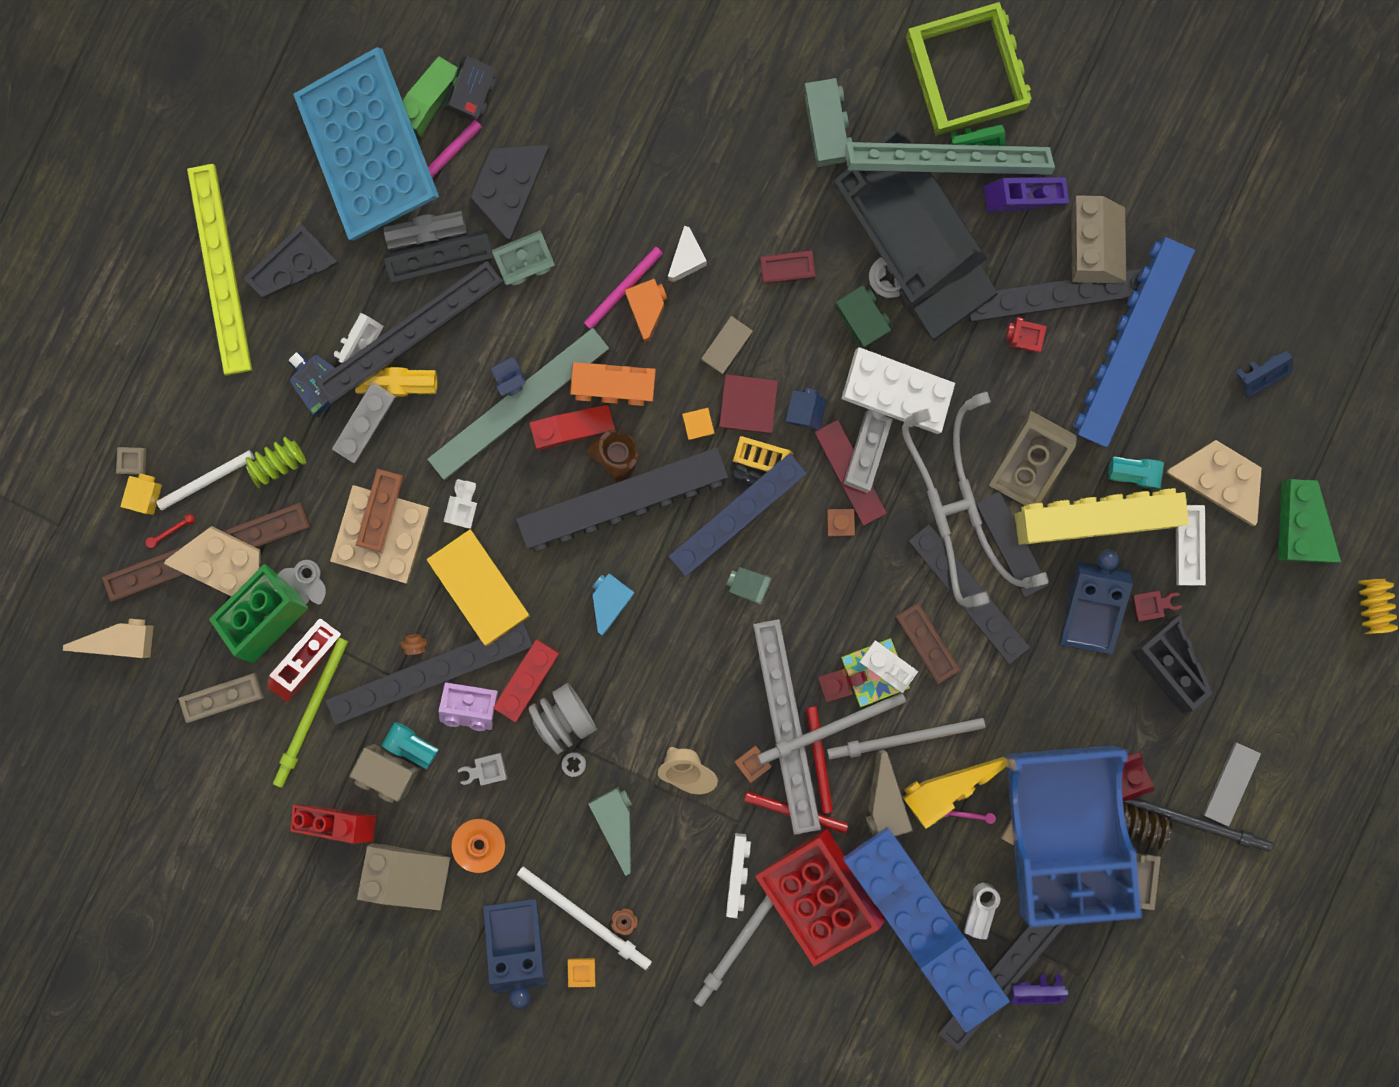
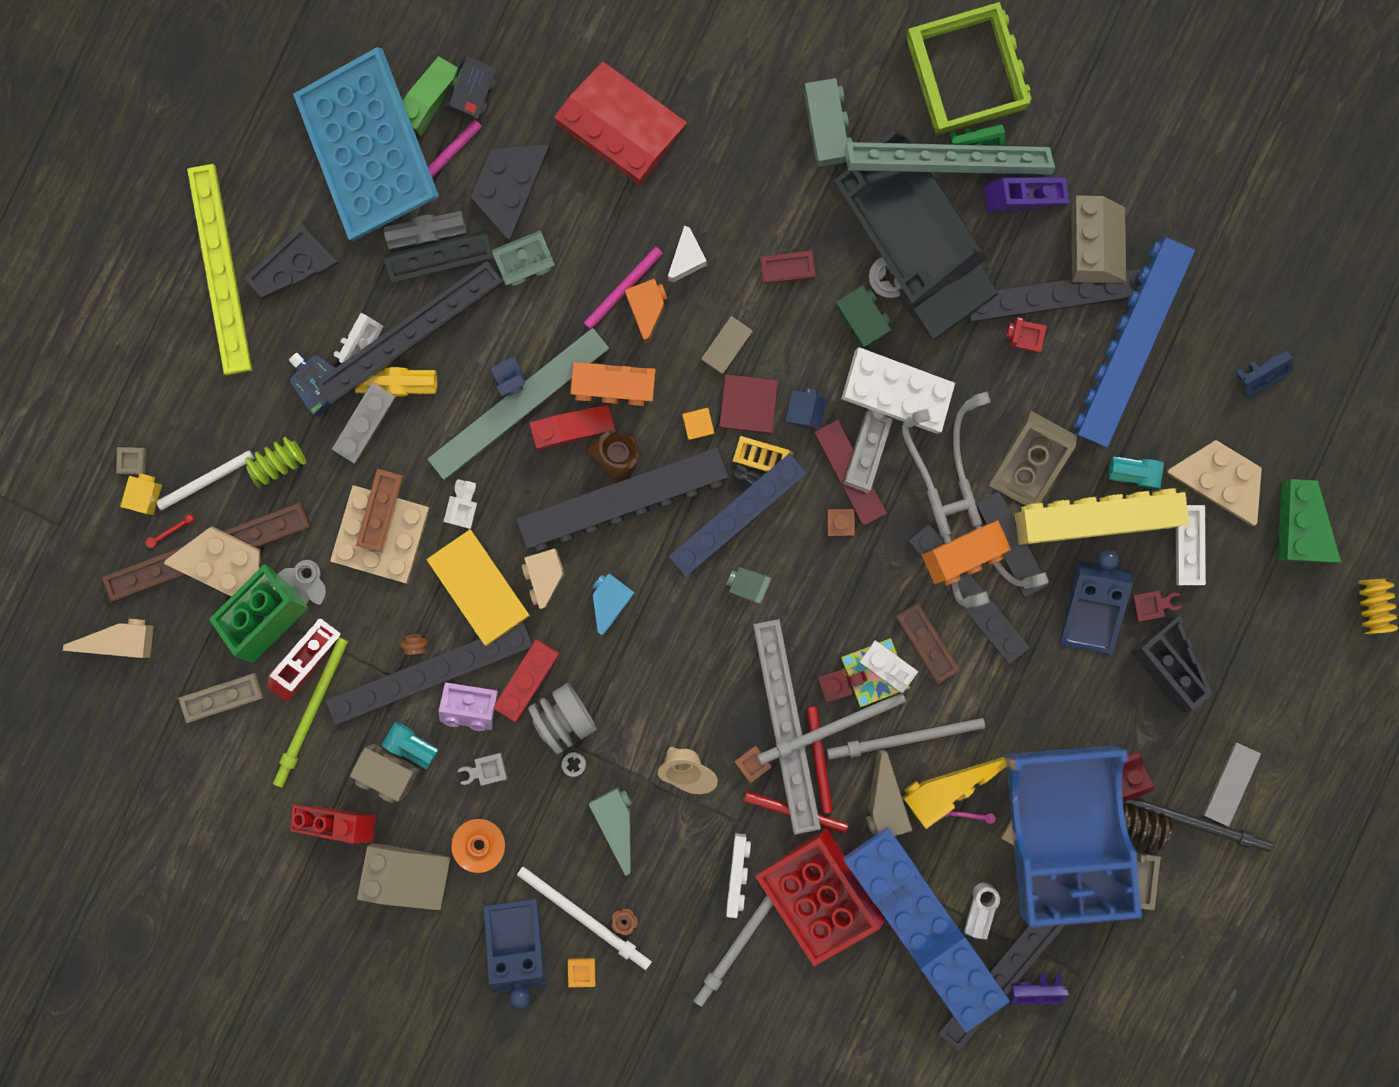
none -> tan slope [522,549,565,609]
none -> red slope [554,62,687,187]
none -> orange brick [922,521,1011,585]

